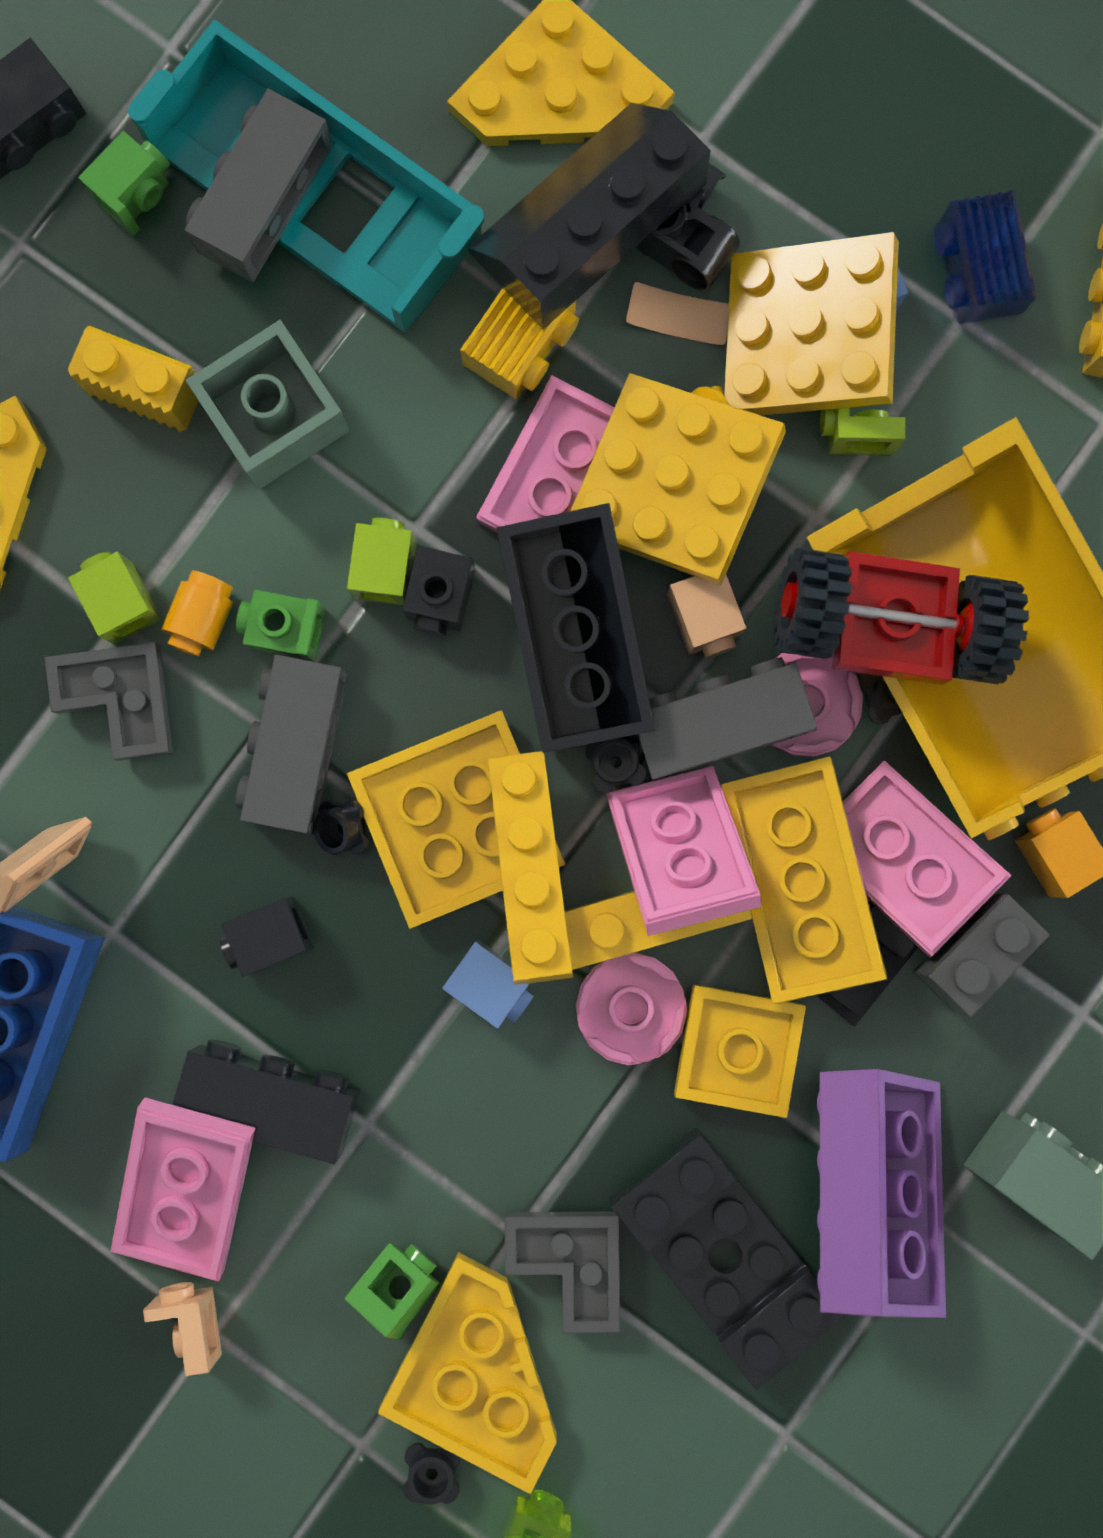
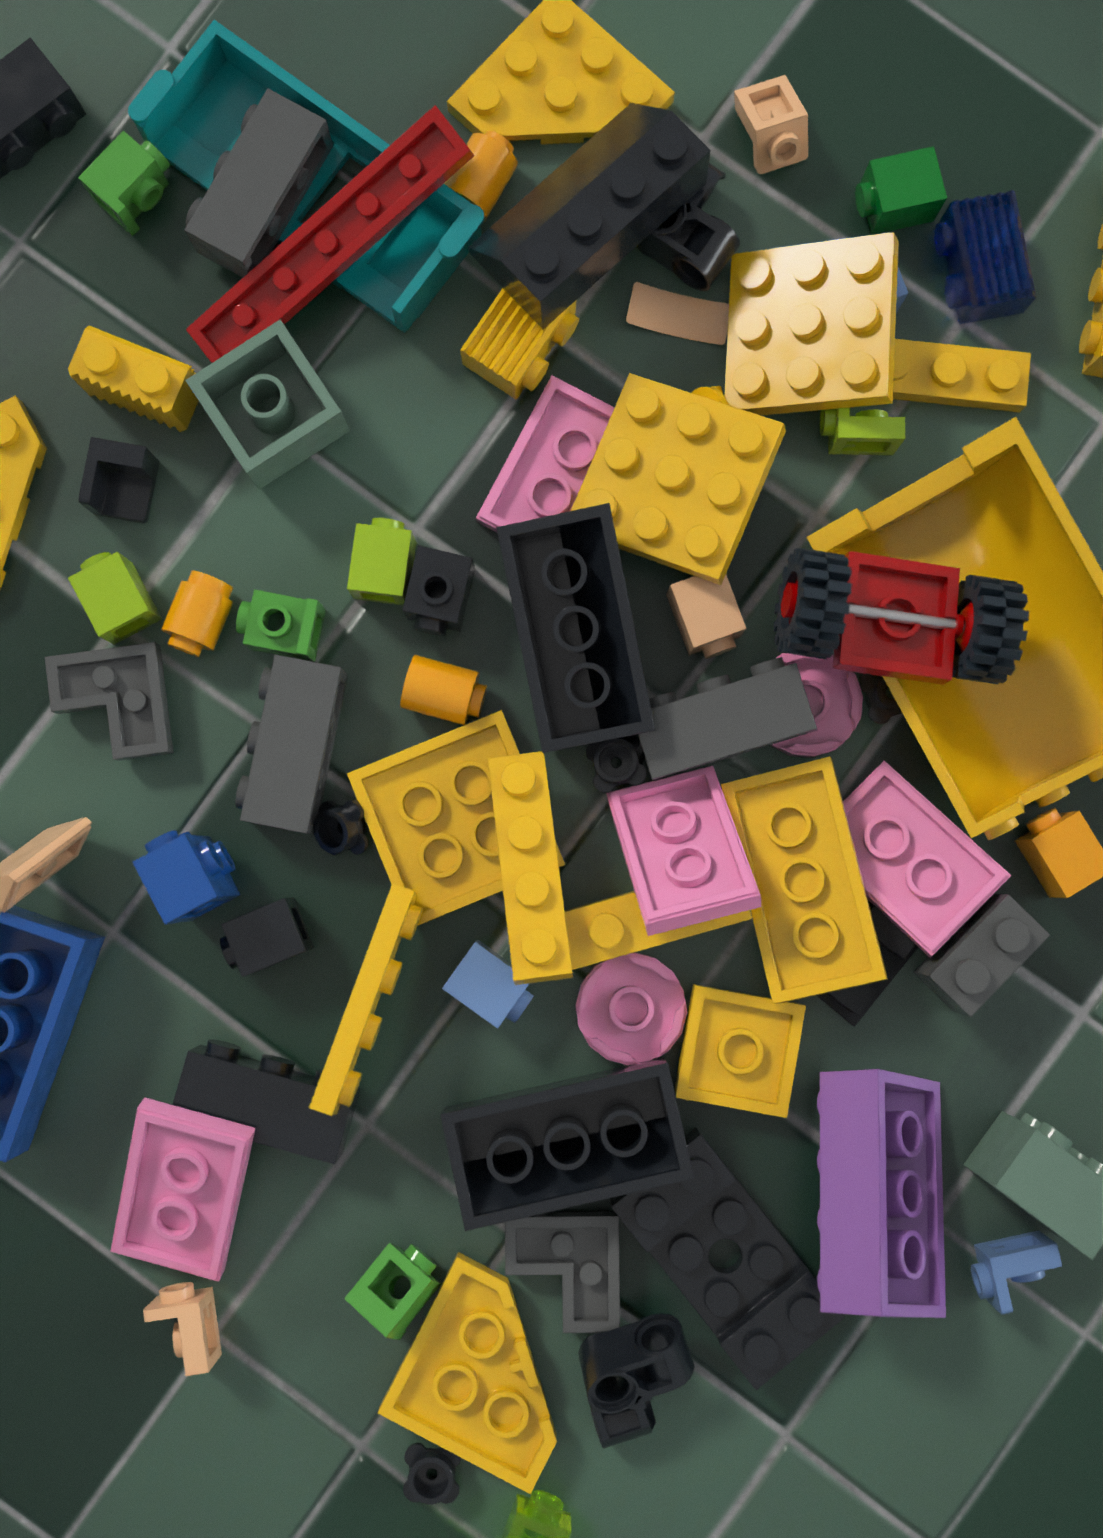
none -> black panel [78,437,160,523]
none -> blue brick [133,830,241,924]
none -> red plate [186,105,475,363]
none -> yellow plate [309,883,423,1116]
none -> light orange brick [400,655,487,725]
none -> black slope [440,1058,694,1231]
none -> light orange brick [444,131,518,223]
none -> black piece [578,1313,695,1449]
none -> light nougat bracket [734,75,808,174]
none -> green brick [855,146,947,235]
none -> yellow plate [893,339,1031,412]
none -> medium blue bracket [971,1230,1062,1315]

